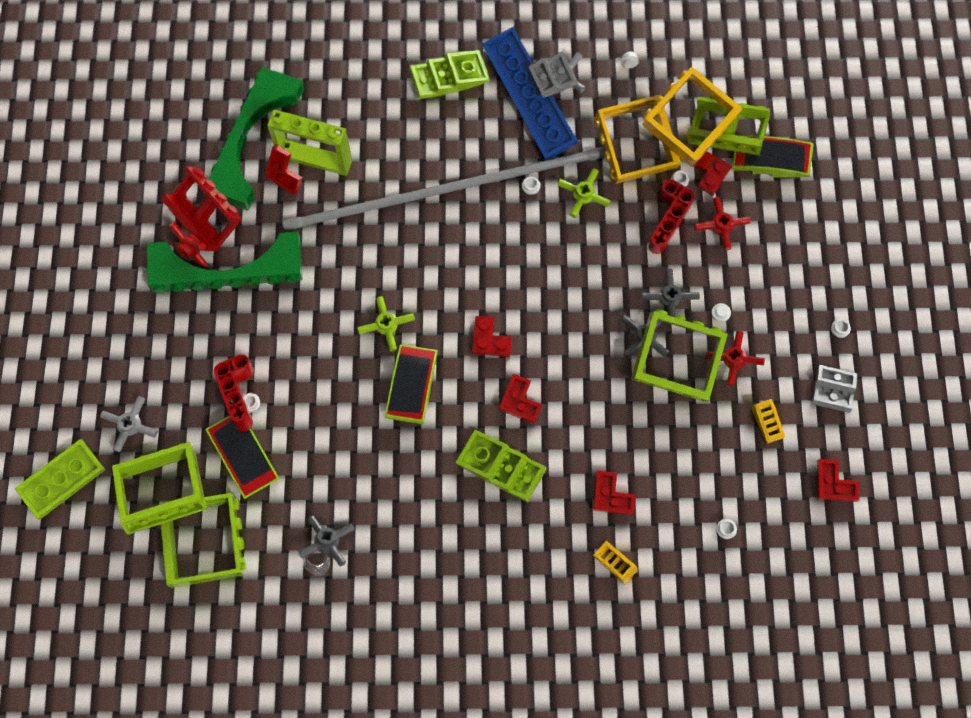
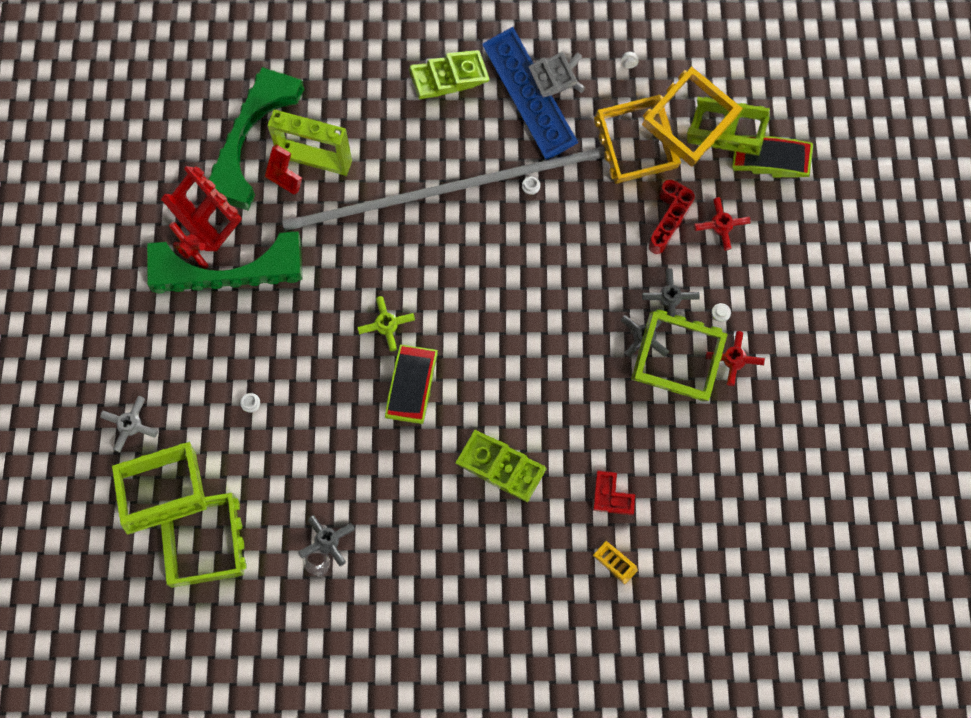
lime plate [14,439,105,520] -> none
black slope [205,415,280,499] -> none
red beam [213,354,254,432] -> none
red plate [472,316,512,357] -> none
red plate [499,374,542,424] -> none
lime bar [558,168,611,218] -> none
white plate [671,171,689,187] -> none
red plate [694,151,732,196] -> none
white plate [716,519,737,539] -> none
yellow slope [751,399,785,444] -> none
light grey slope [812,365,857,413] -> none
red plate [817,459,860,502] -> none
white plate [831,319,851,338] -> none

